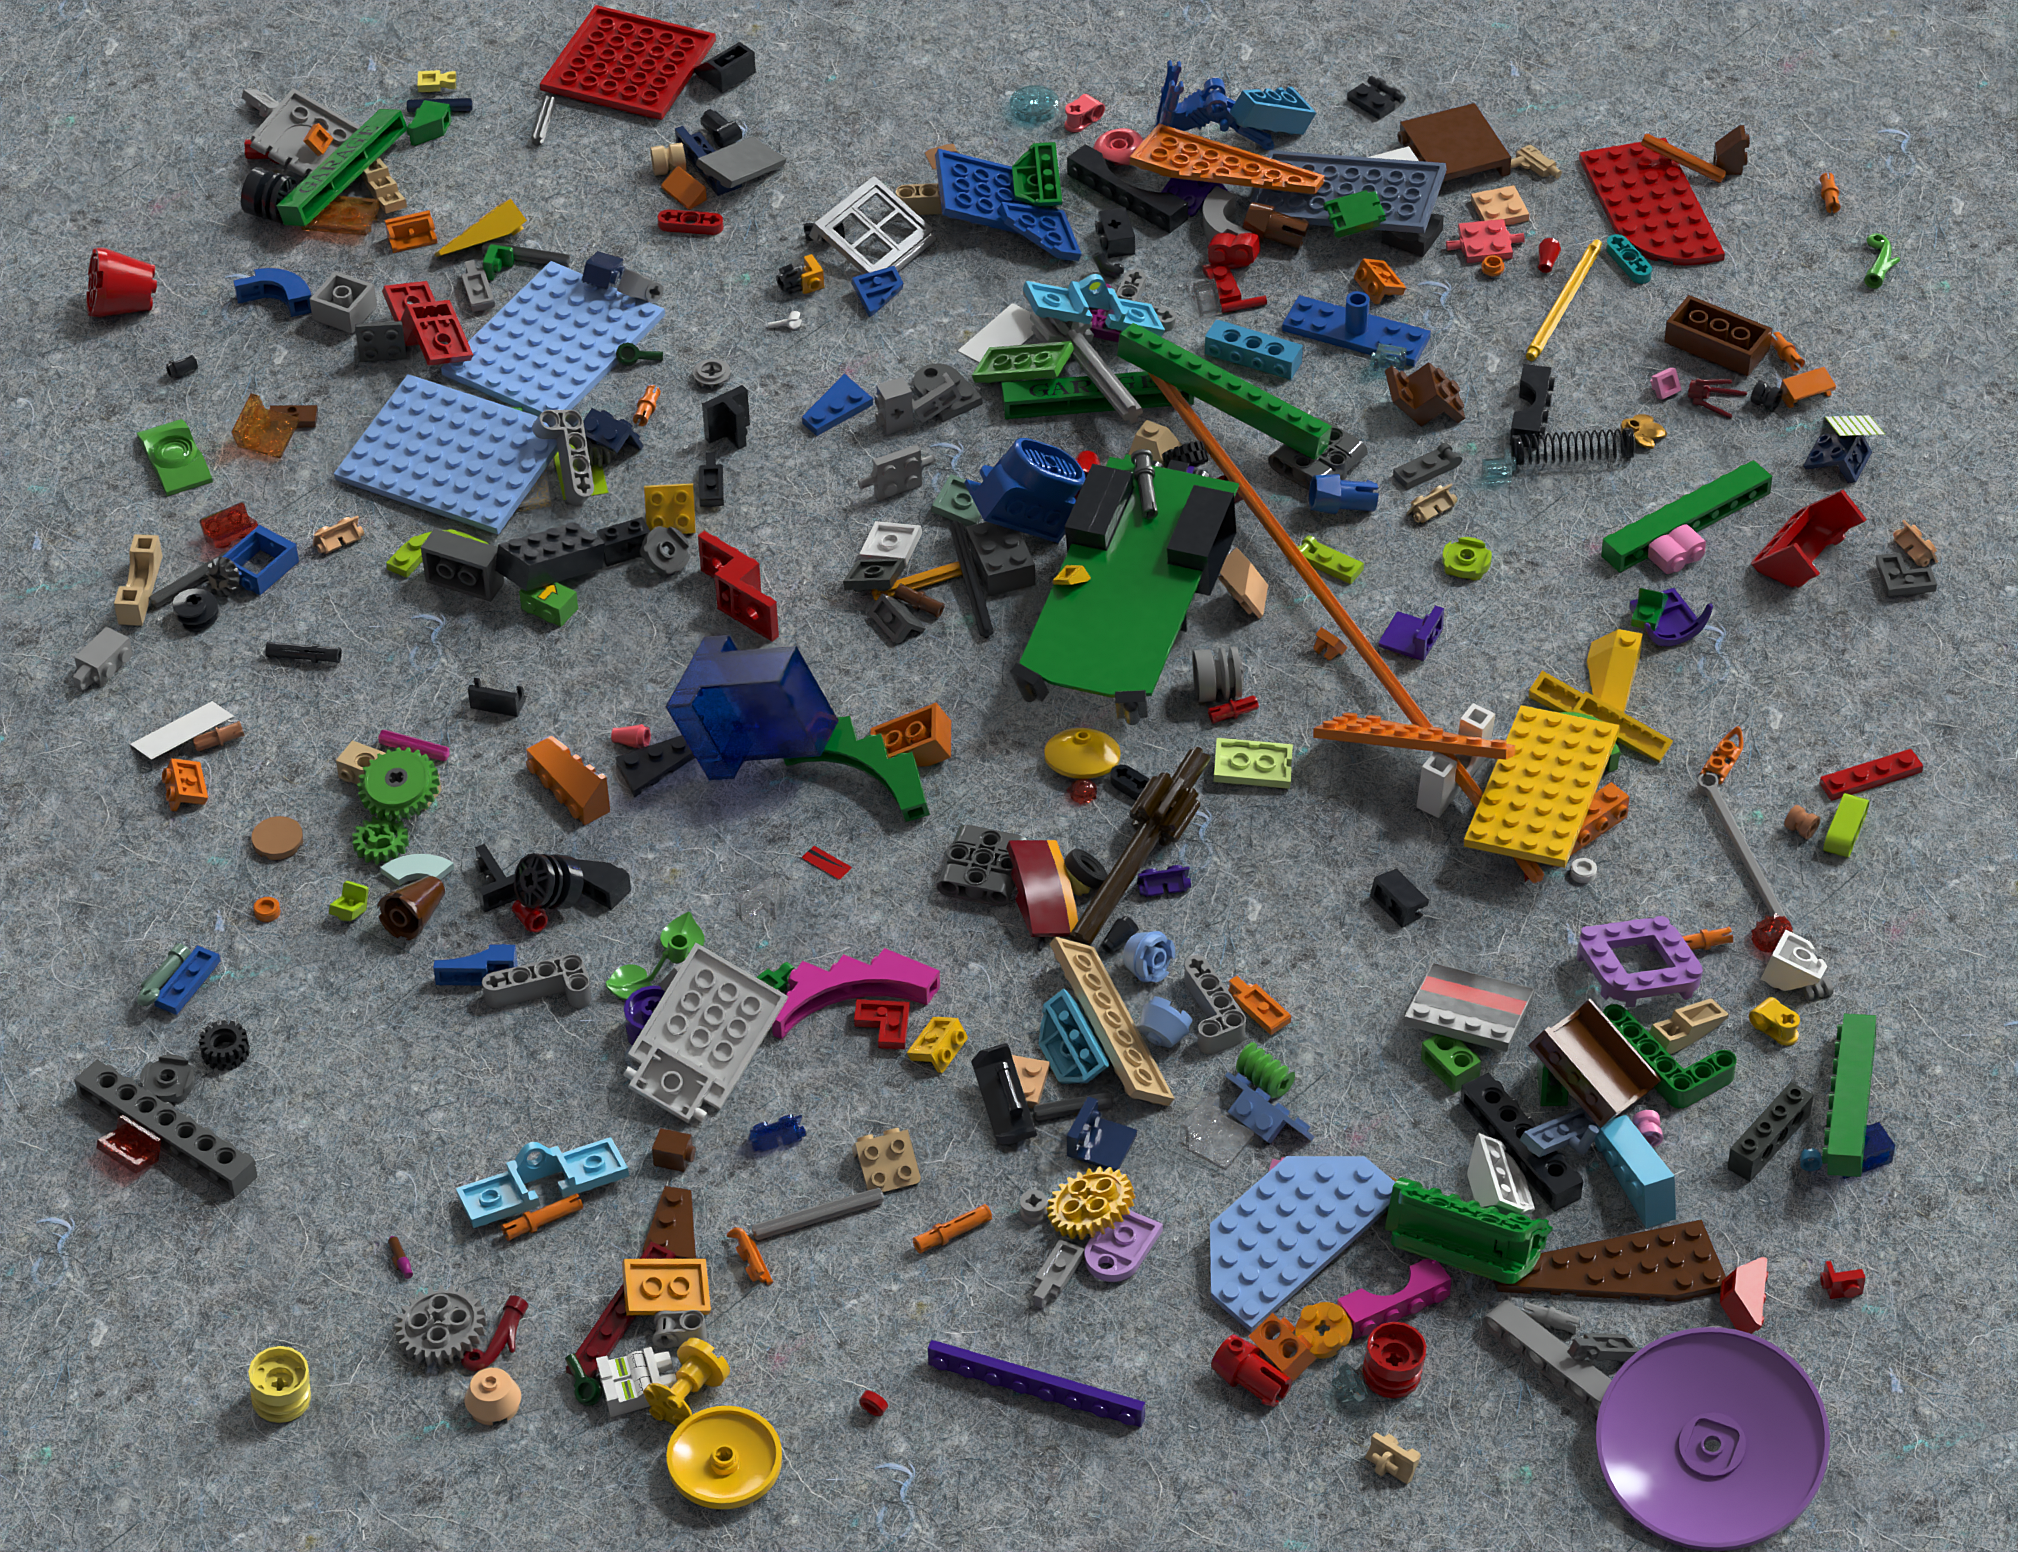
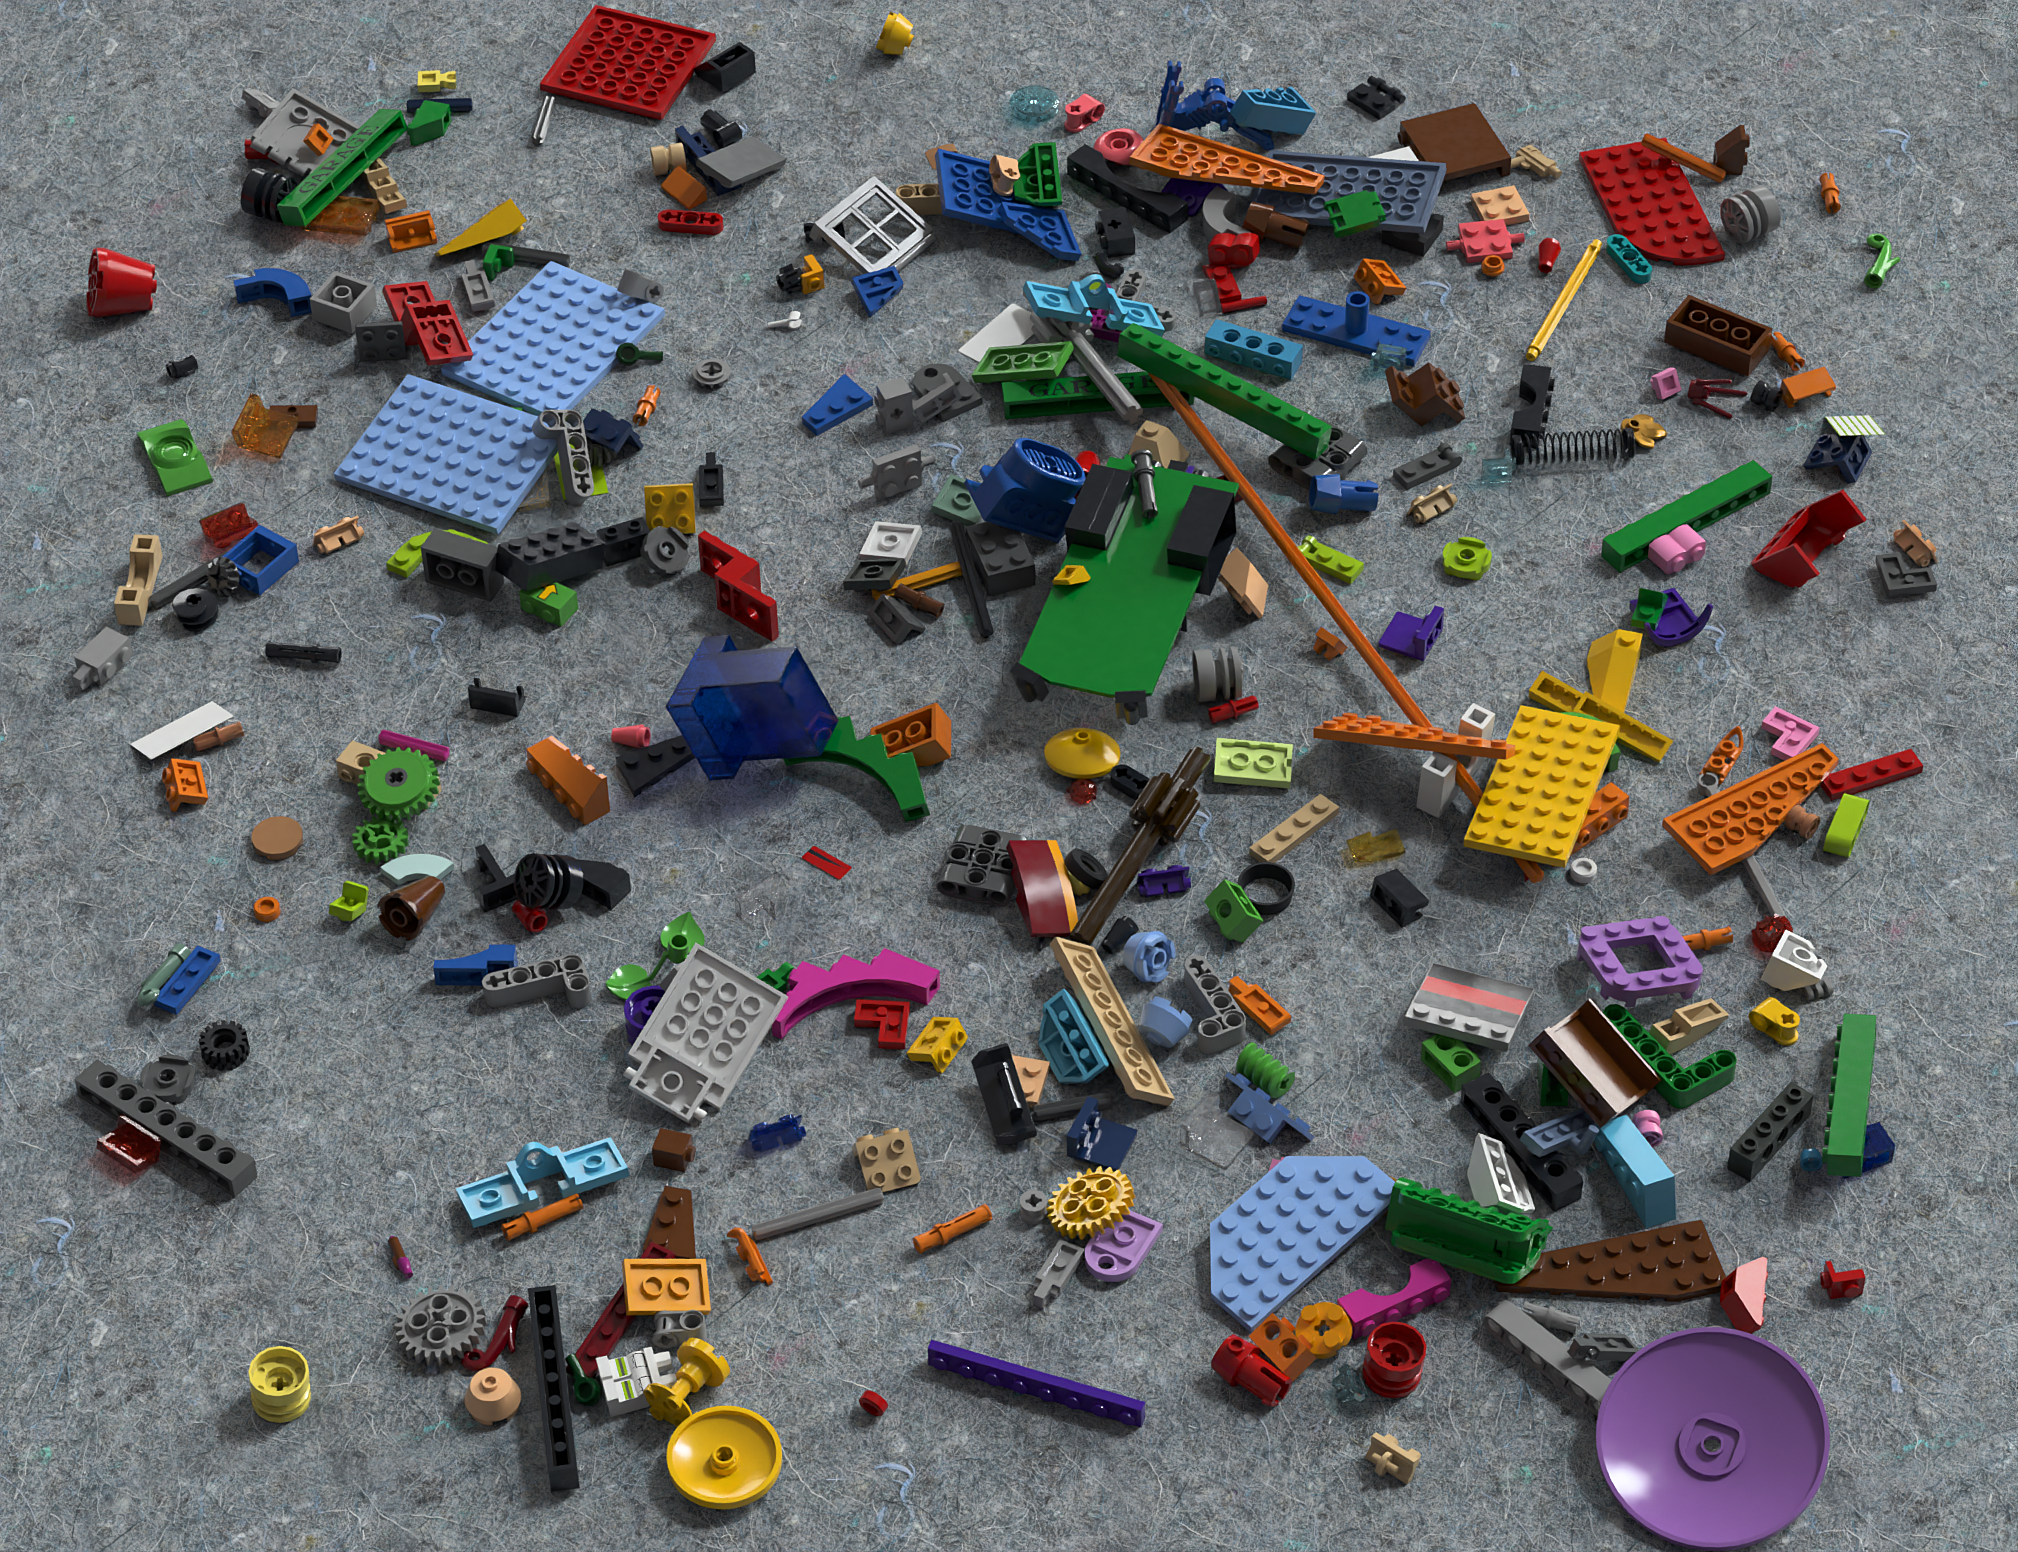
dark blue brick [582,251,625,290] -> none
black bracket [702,385,750,450] -> none
black tyre [1162,441,1209,468] -> none
none -> black brick [528,1285,580,1492]
none -> yellow cone [876,12,914,55]
none -> light nougat piece [989,154,1020,196]
none -> bright green brick [1204,879,1263,943]
none -> black tyre [1238,862,1295,915]
none -> tan plate [1249,794,1339,863]
none -> clear yellow slope [1346,829,1406,862]
none -> orange wing [1662,743,1839,875]
none -> light grey wheel [1720,185,1781,244]
none -> bright pink plate [1762,706,1820,761]

